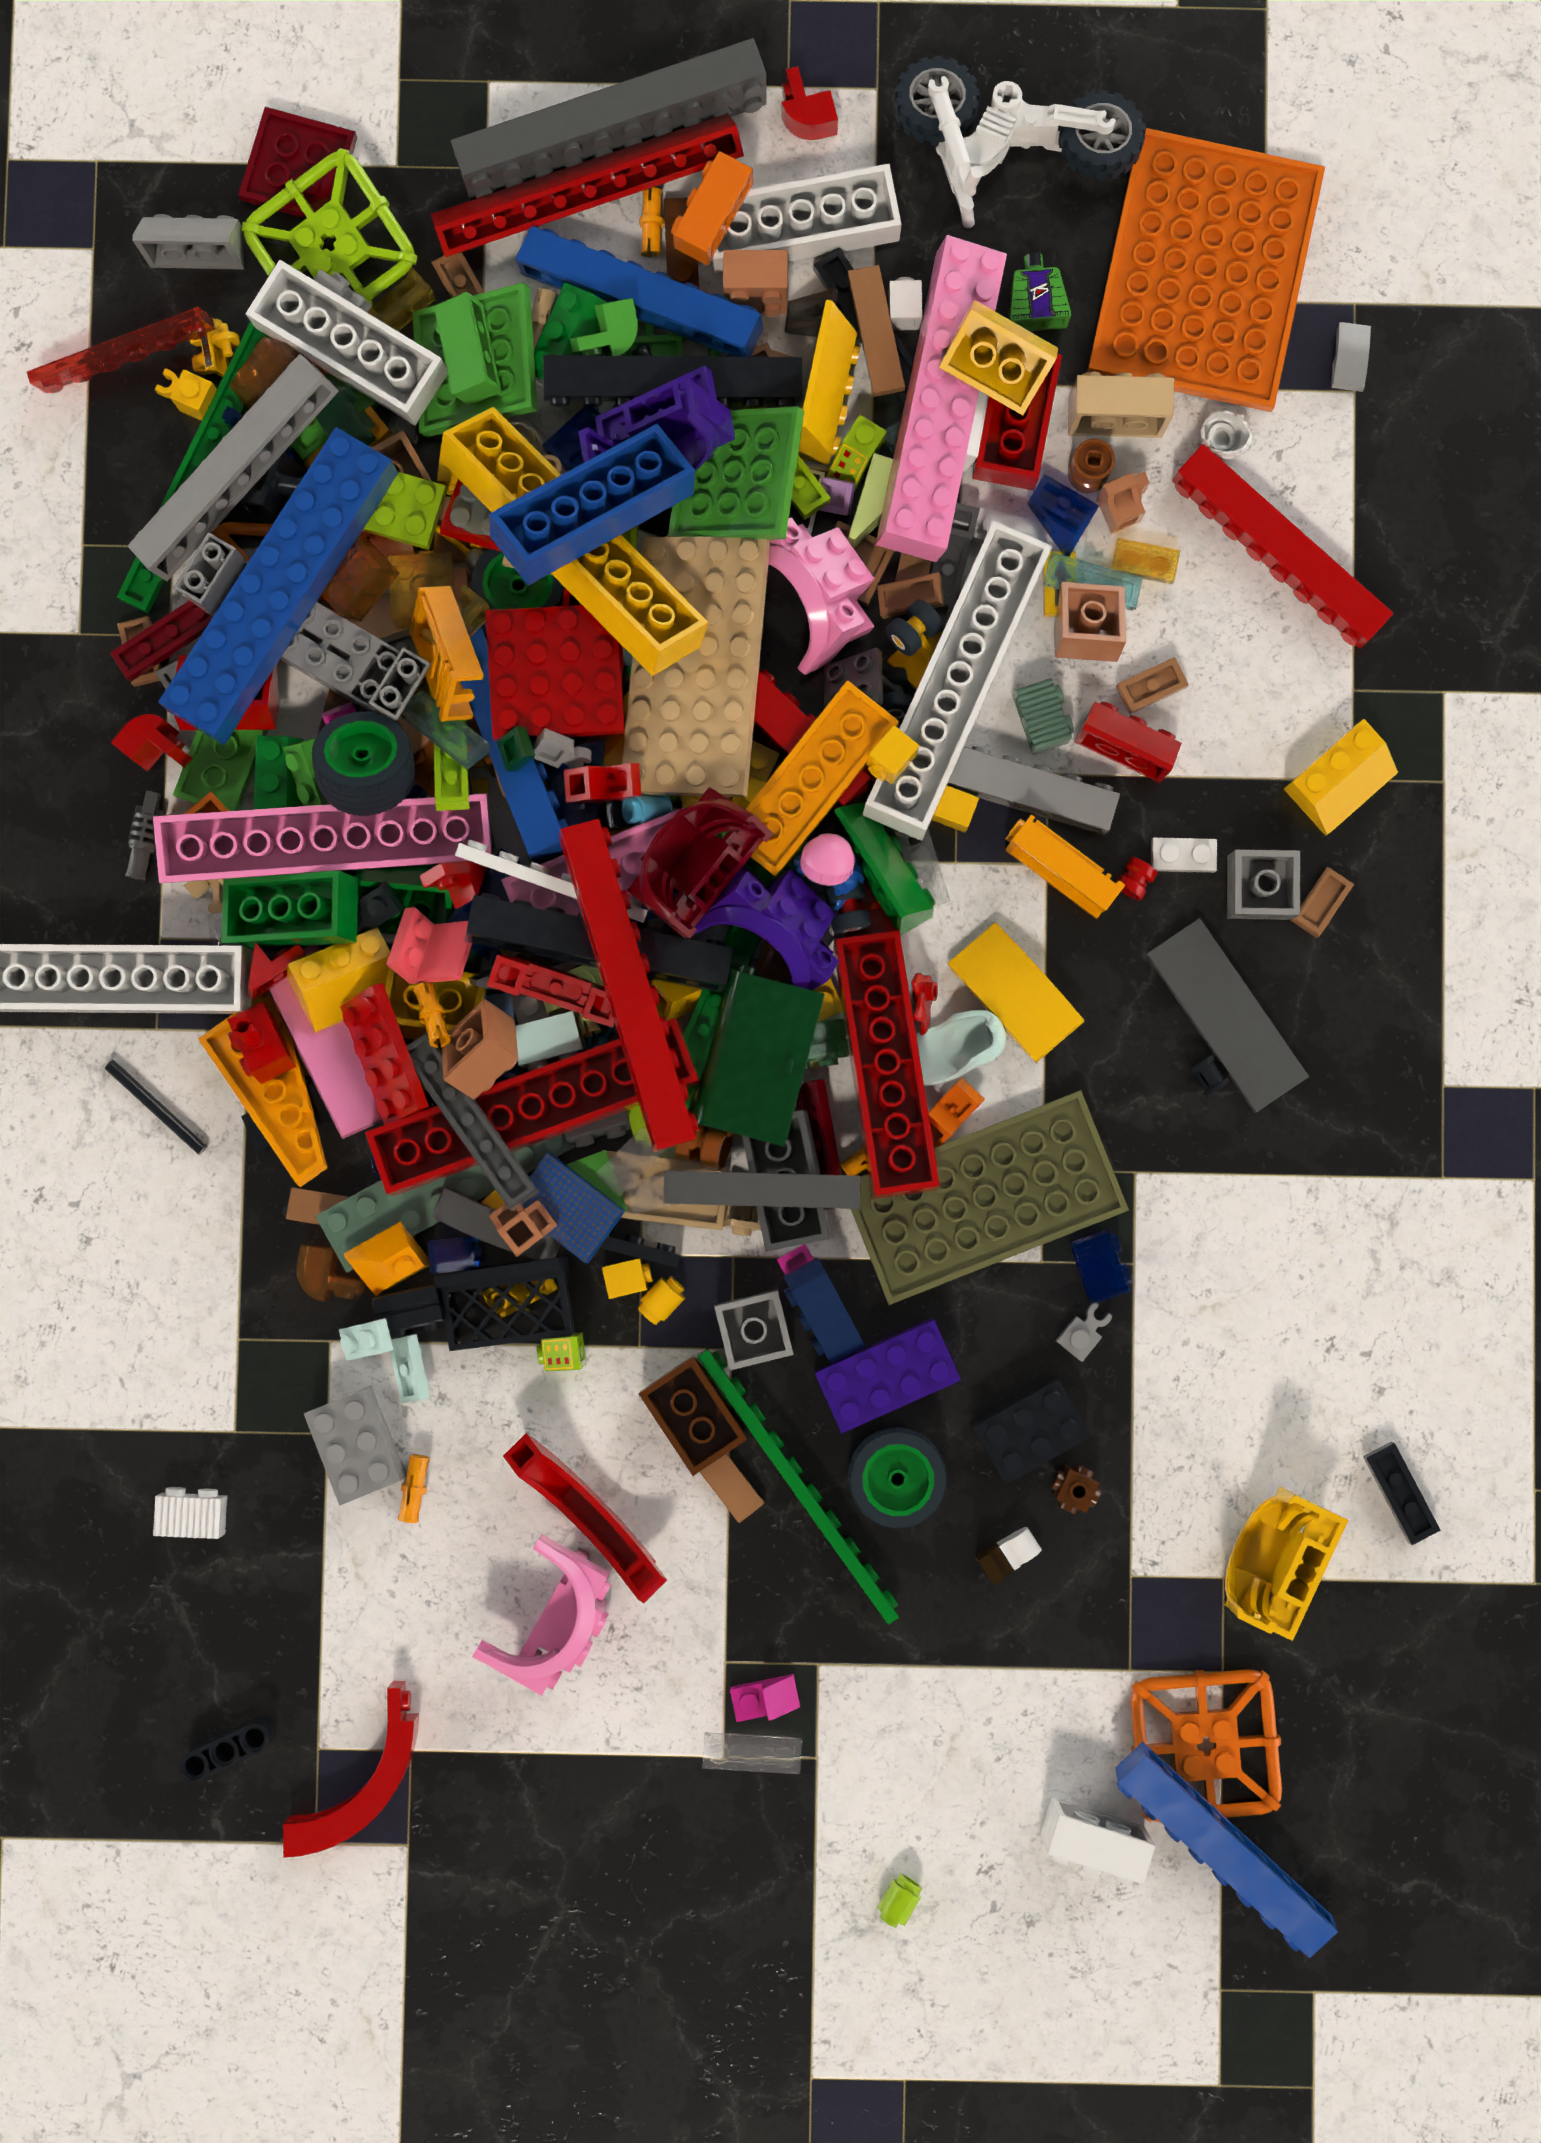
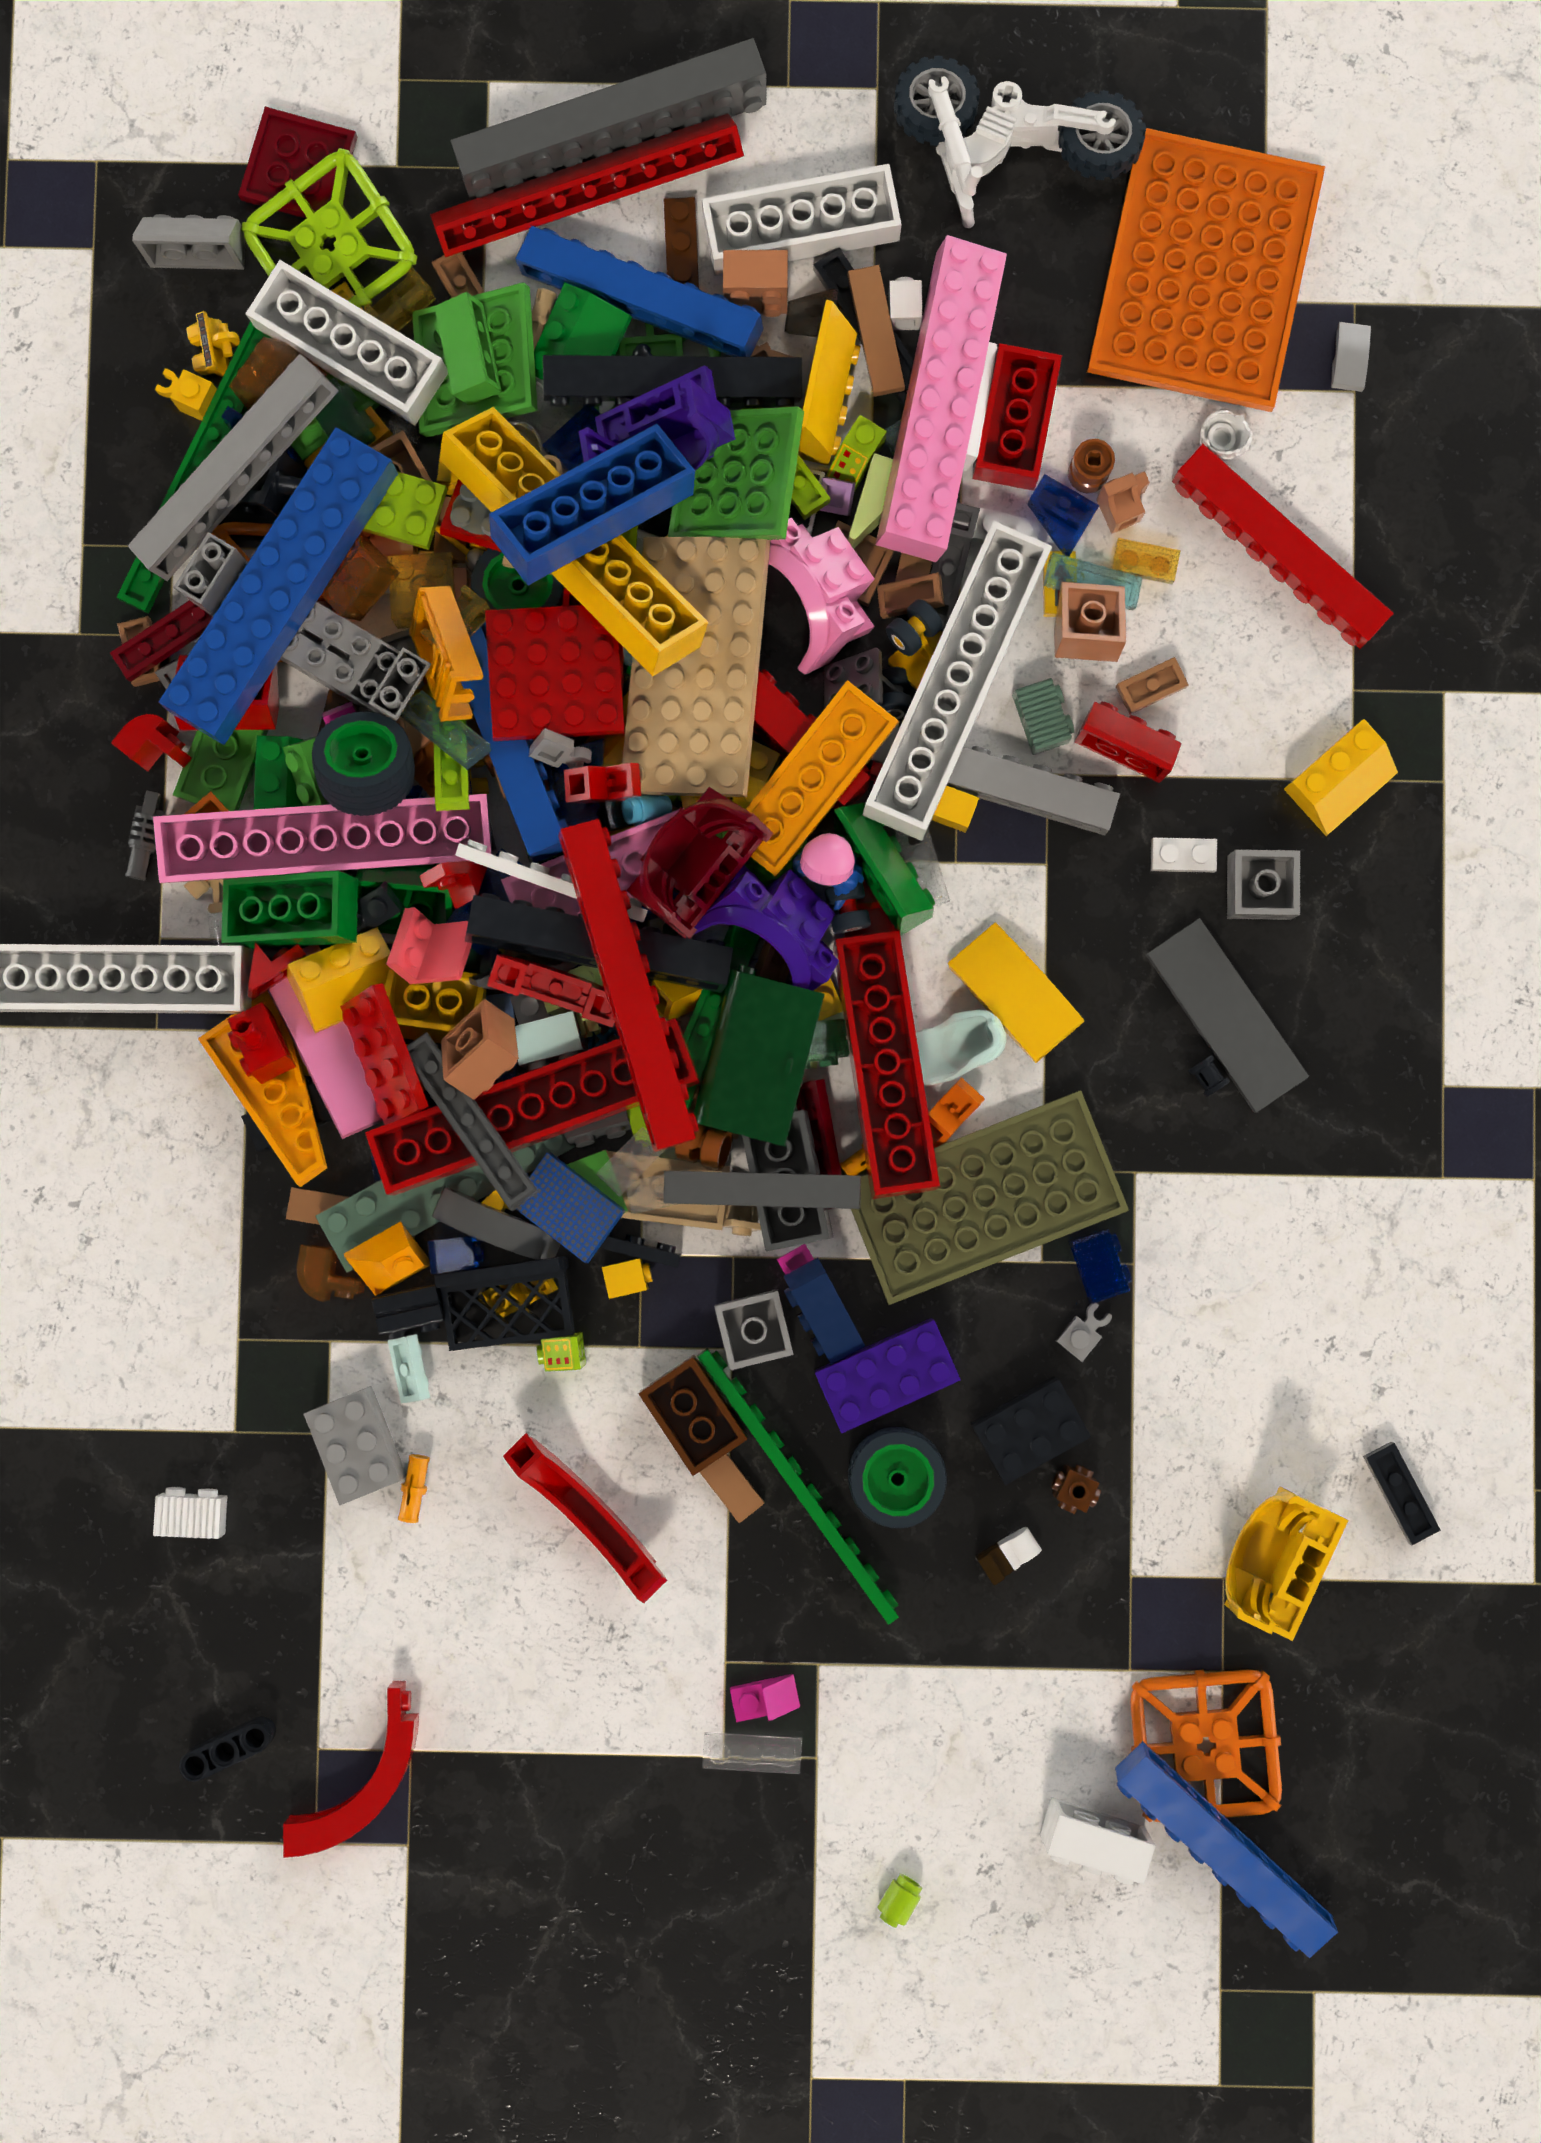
clear red plate [27,307,215,393] -> none
black bar [105,1060,208,1155] -> none
light grey plate [314,269,372,313] -> none
light aqua plate [339,1318,393,1361] -> none
light orange pin [414,982,451,1048] -> none
bright pink piece [472,1534,611,1696] -> none
nougat brick [489,1199,558,1257] -> none
dark green plate [497,726,535,772] -> none
bright green brick [570,298,638,356] -> none
yellow brick [638,1276,685,1325] -> none
light orange pin [639,187,664,258] -> none
orange brick [671,151,753,266] -> none
red brick [781,66,838,140] -> none
yellow brick [866,725,920,785] -> none
red plate [911,973,938,1035] -> none
yellow slope [939,300,1058,415] -> none
light orange door [1005,814,1125,919] -> none
torso [1008,253,1071,331] -> none
tan brick [1068,372,1174,438] -> none
red wheel [1115,857,1158,901] -> none
medium nougat tile [1290,867,1354,938] -> none

